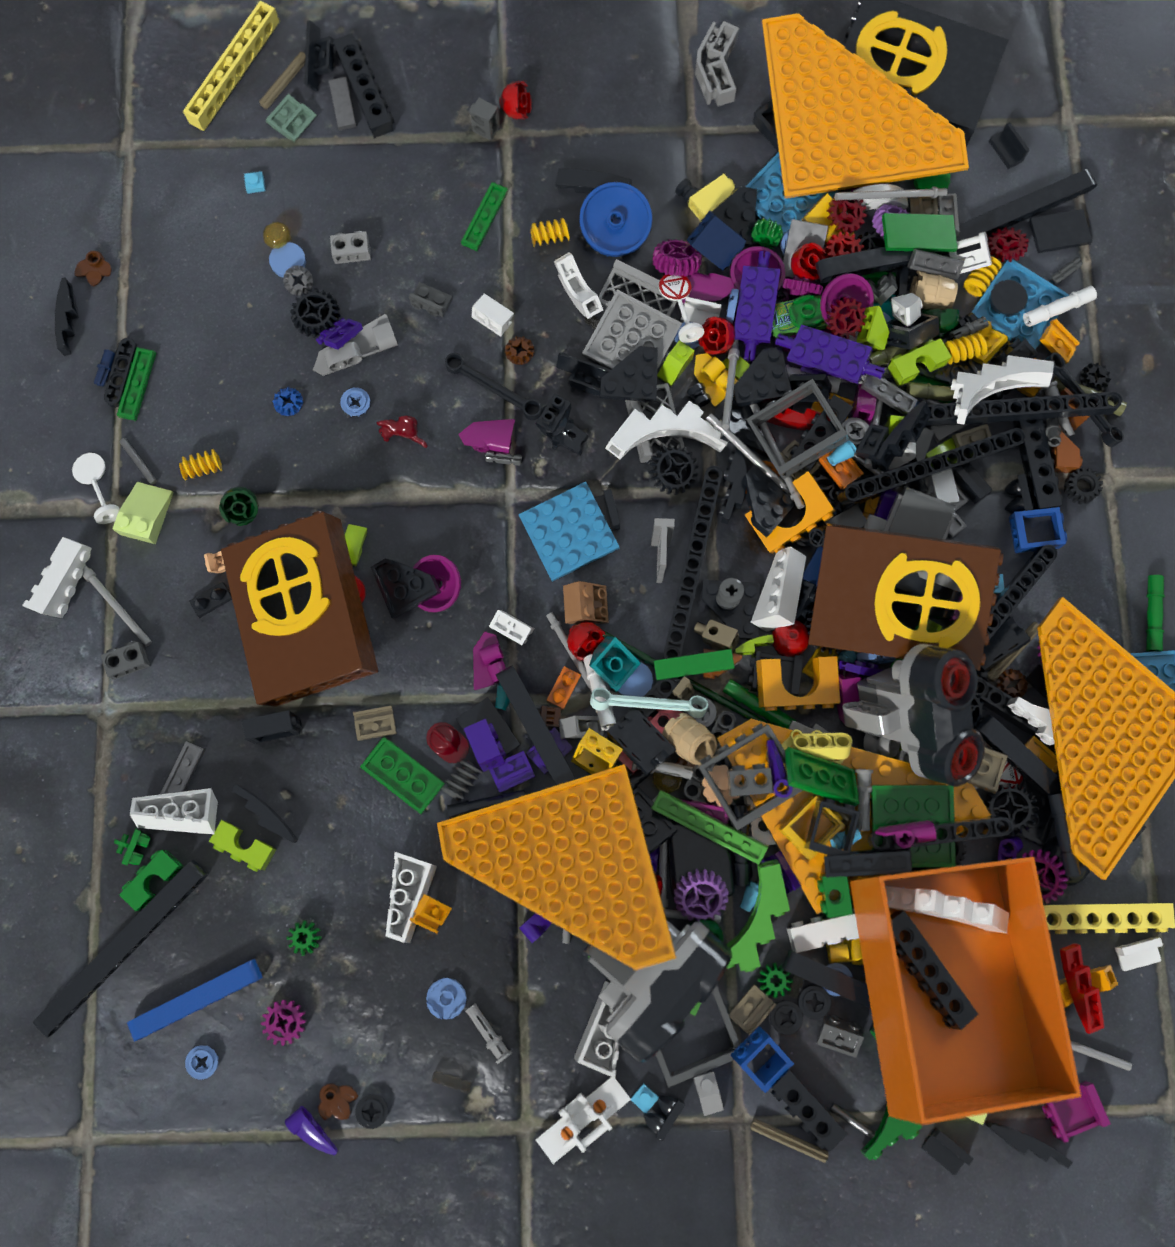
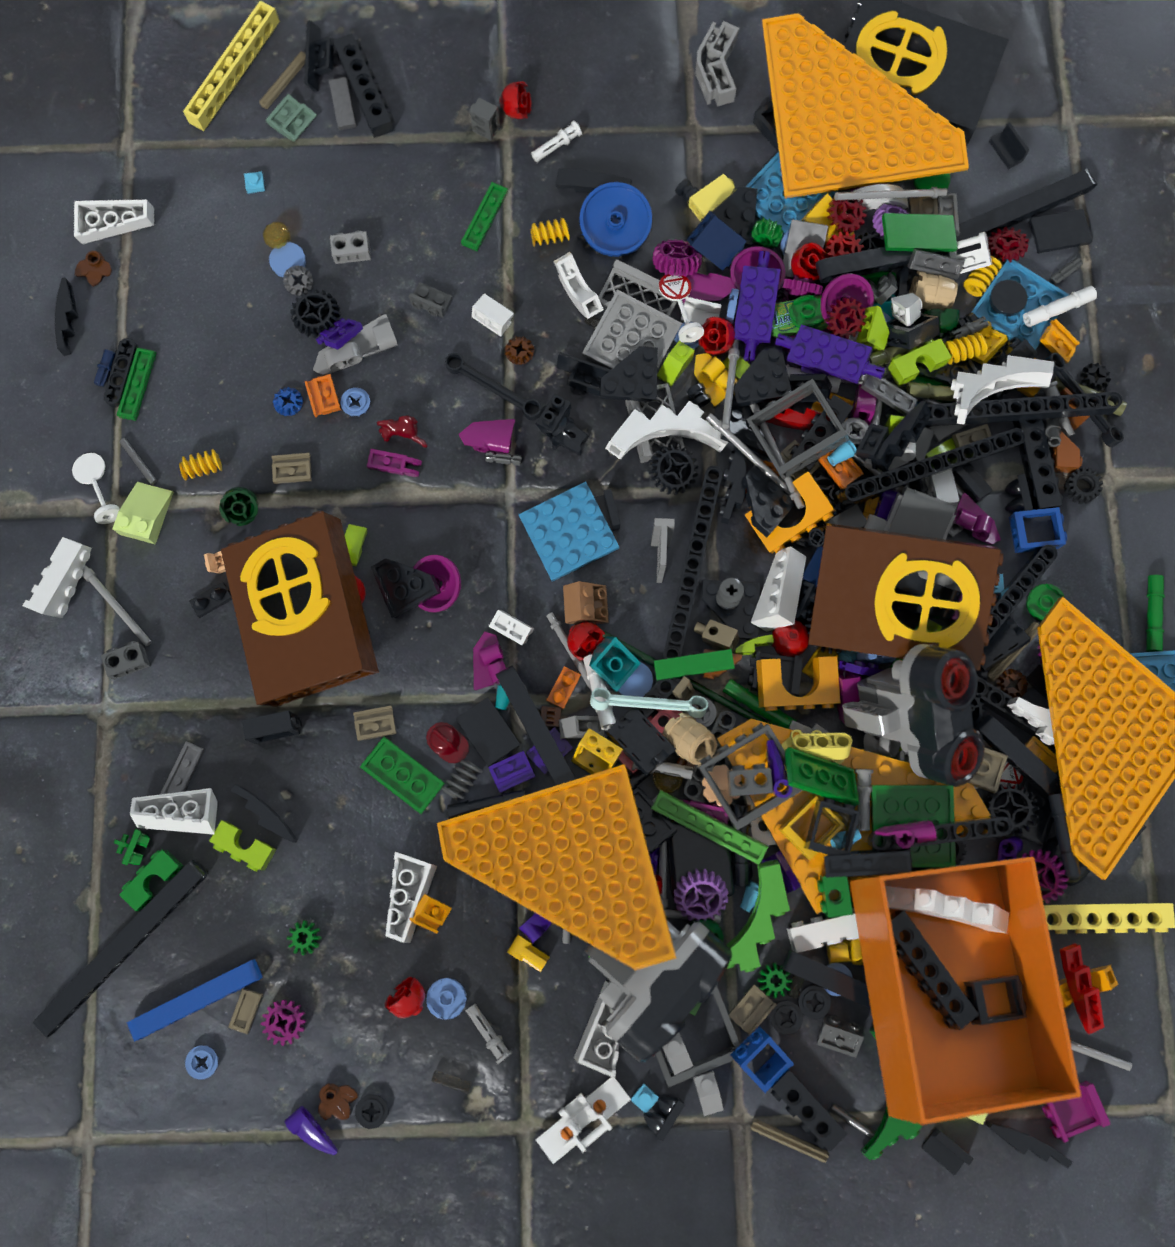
dark purple brick [463,719,506,772] -> none
white panel [1114,937,1163,971] -> none
none -> white wedge [74,200,154,244]
none -> dark tan tile [228,988,263,1034]
none -> dark tan plate [272,453,312,484]
none -> orange plate [304,374,341,417]
none -> magenta hinge [366,449,422,477]
none -> red cylinder [385,977,425,1018]
none -> yellow piece [507,935,550,972]
none -> white pin [531,121,582,162]
none -> light grey slope [663,1033,693,1075]
none -> magenta panel [953,493,1001,545]
none -> black window [964,975,1027,1025]
none -> green tile [1026,584,1065,621]

